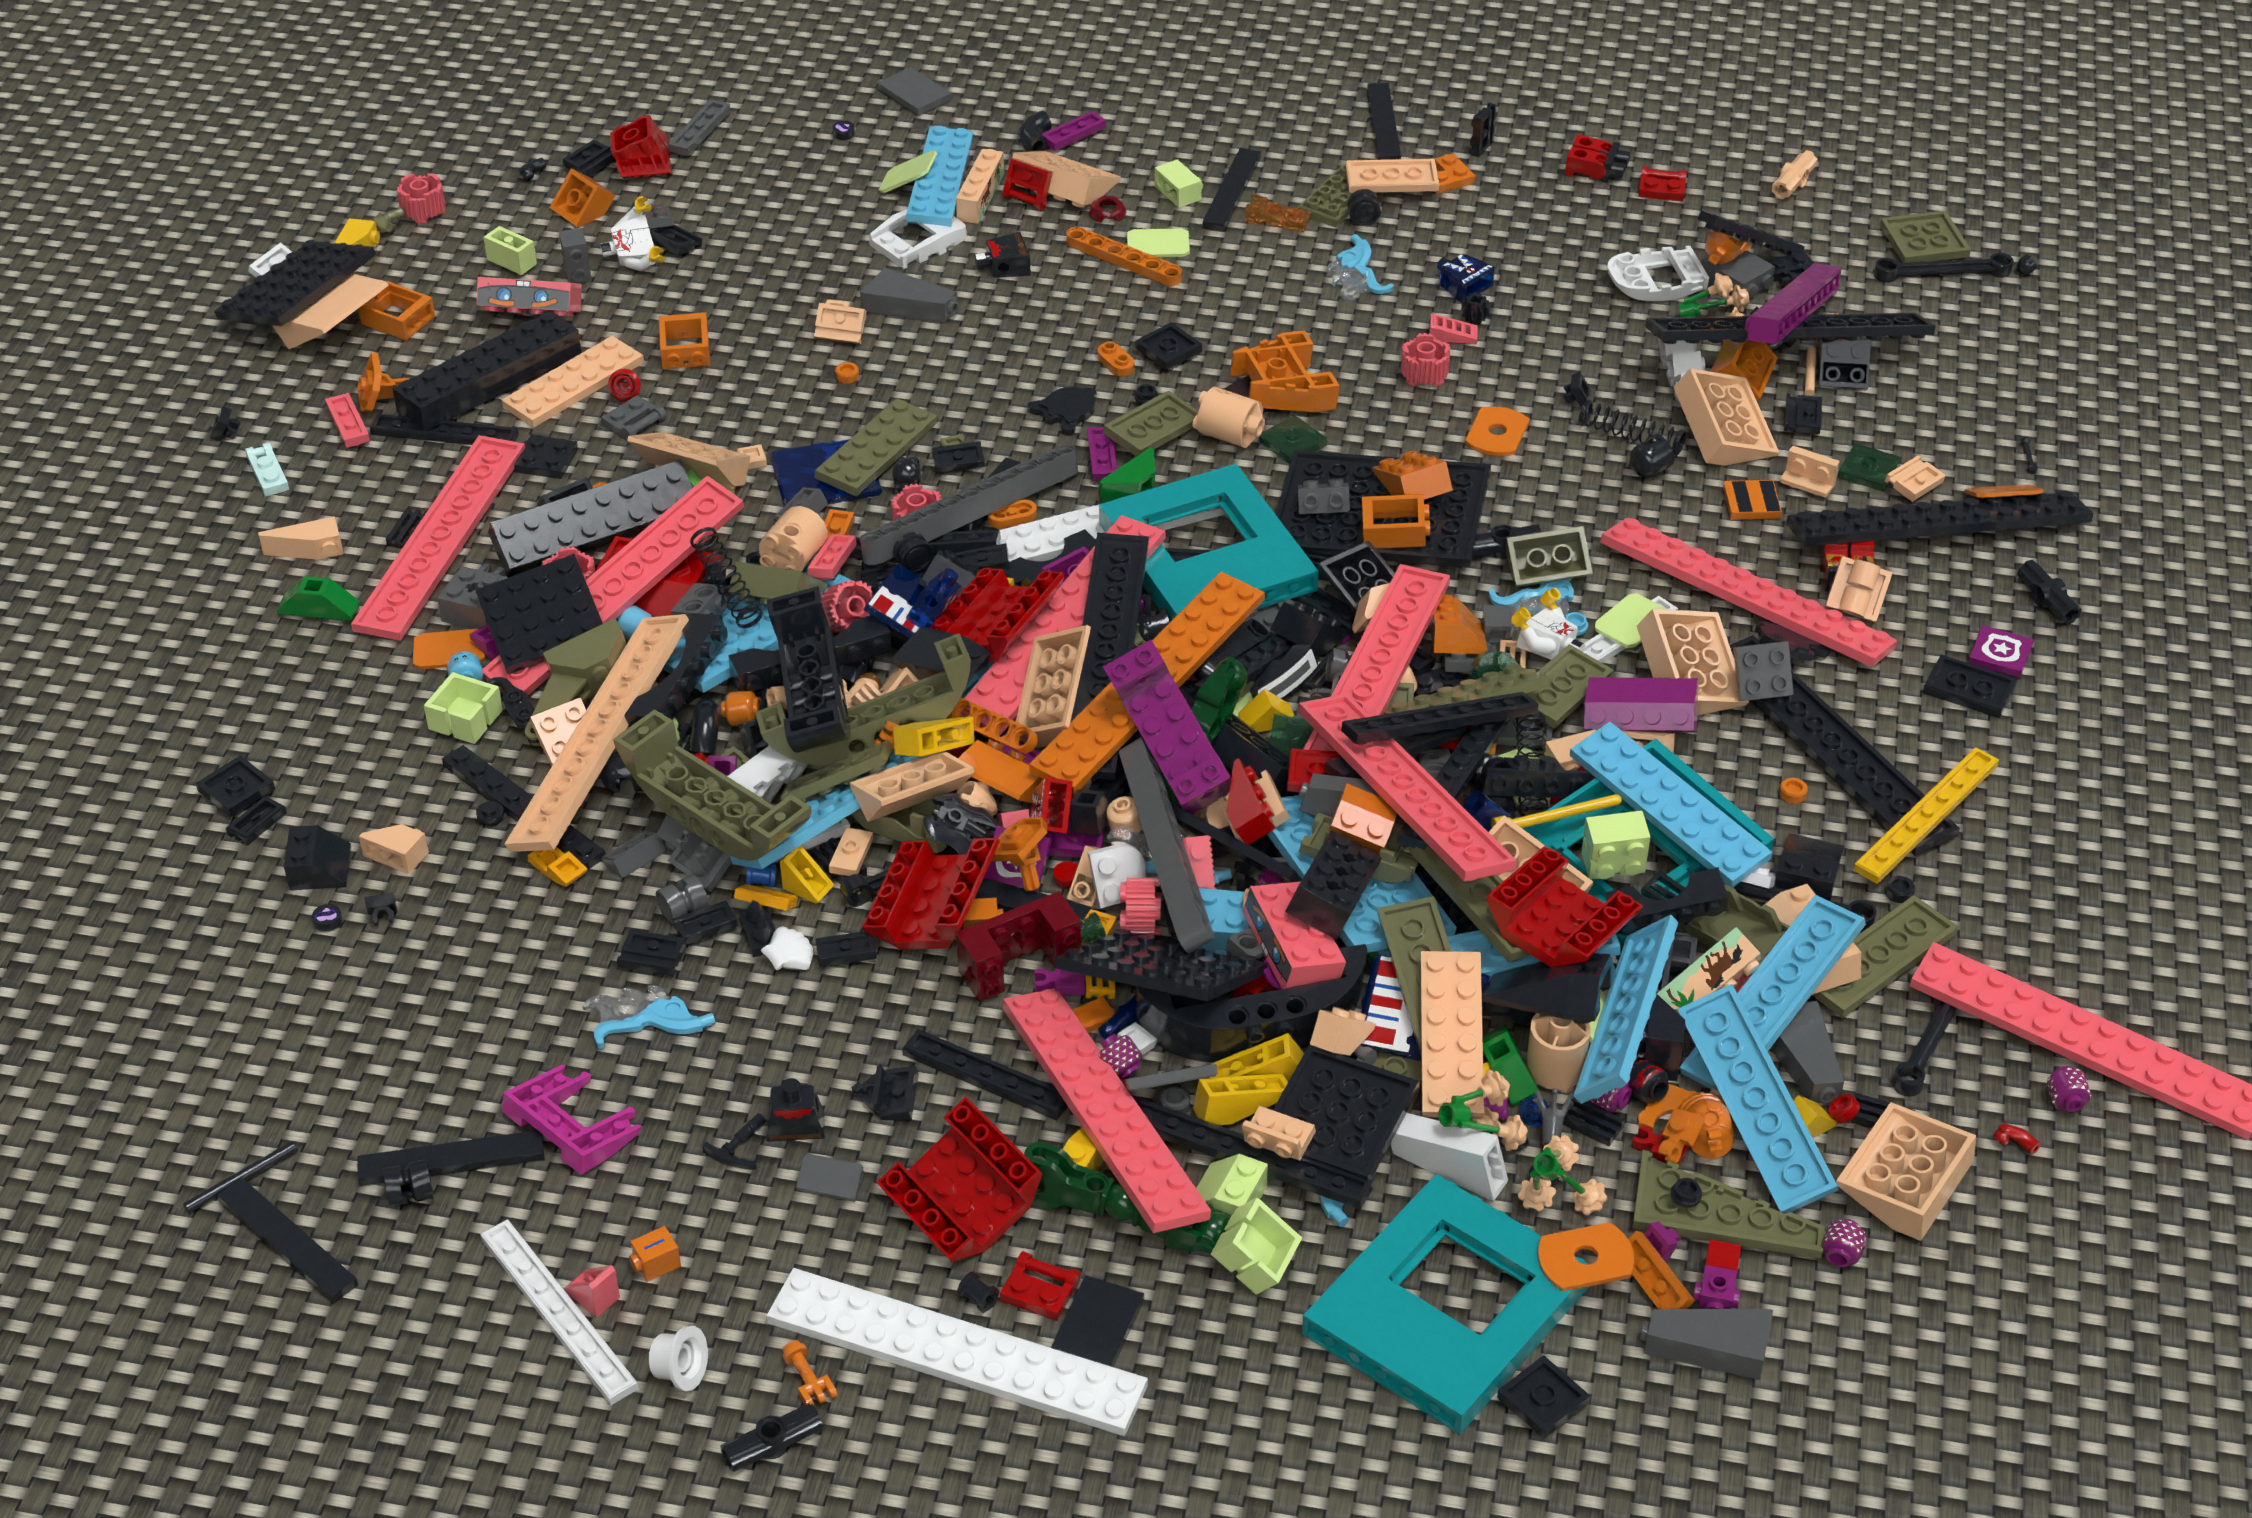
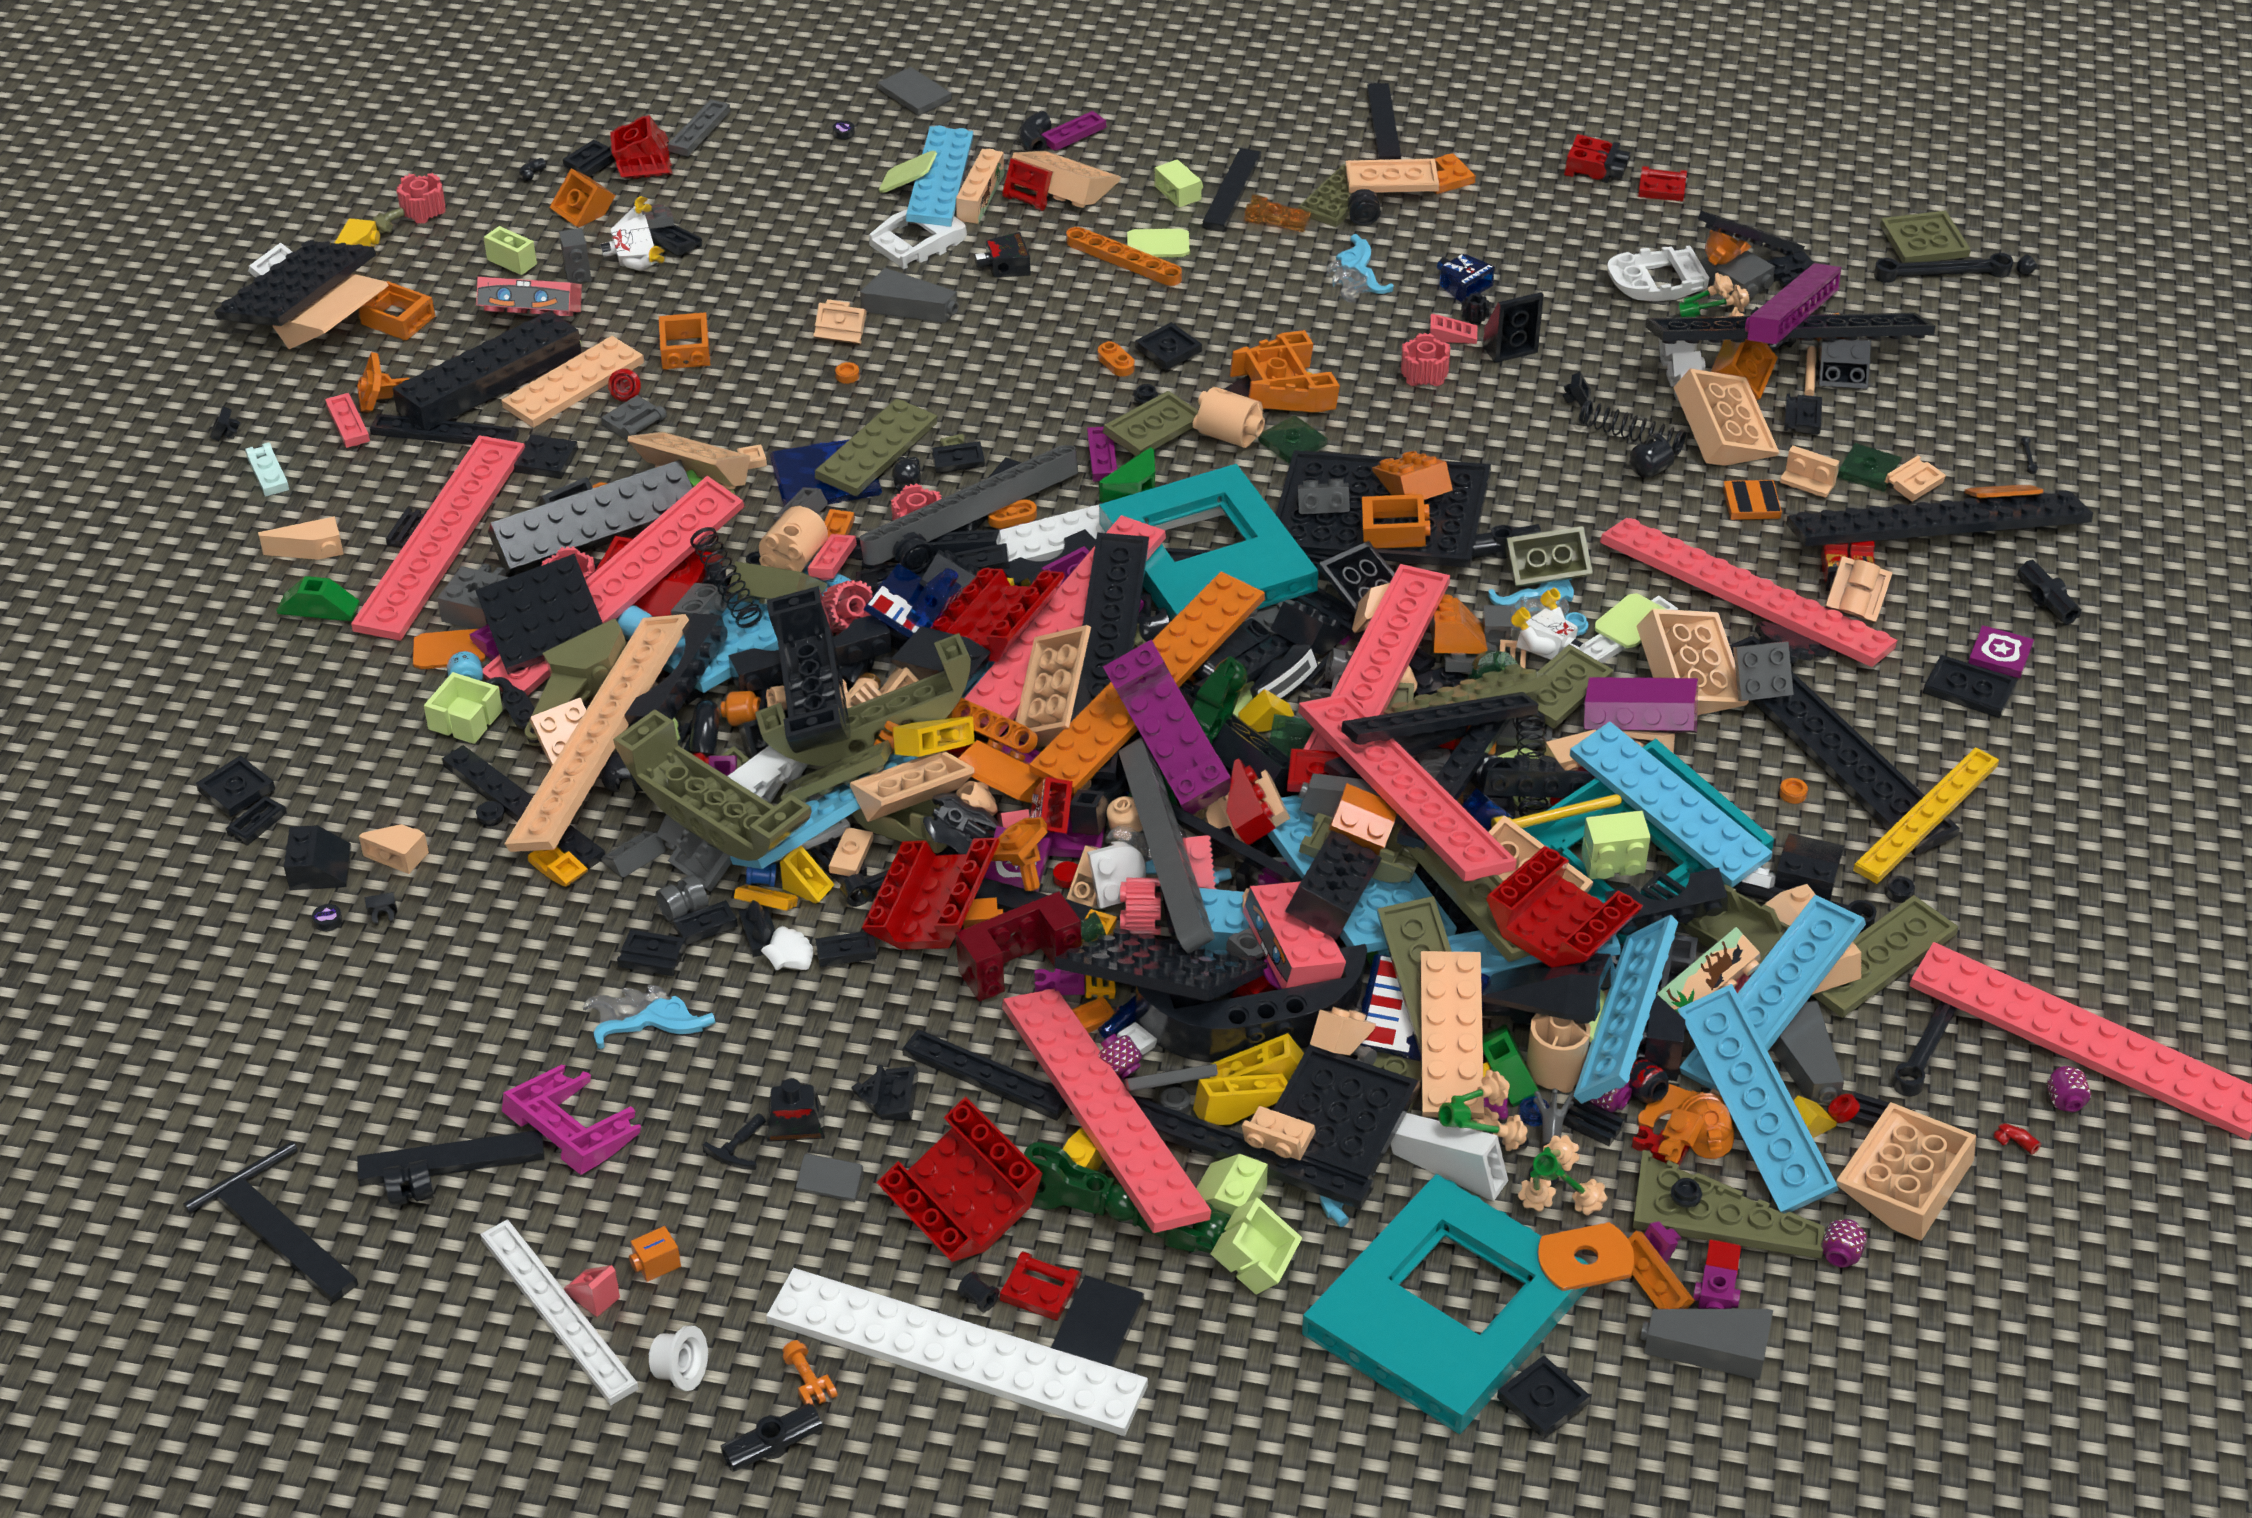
black tile [1029,387,1097,435] -> none
dark red piece [1089,196,1127,223] -> none
orange piece [1465,407,1530,456] -> none
black plate [1470,102,1497,158] -> none
light nougat piece [1772,150,1818,200] -> none
none -> black slope [1483,292,1544,363]

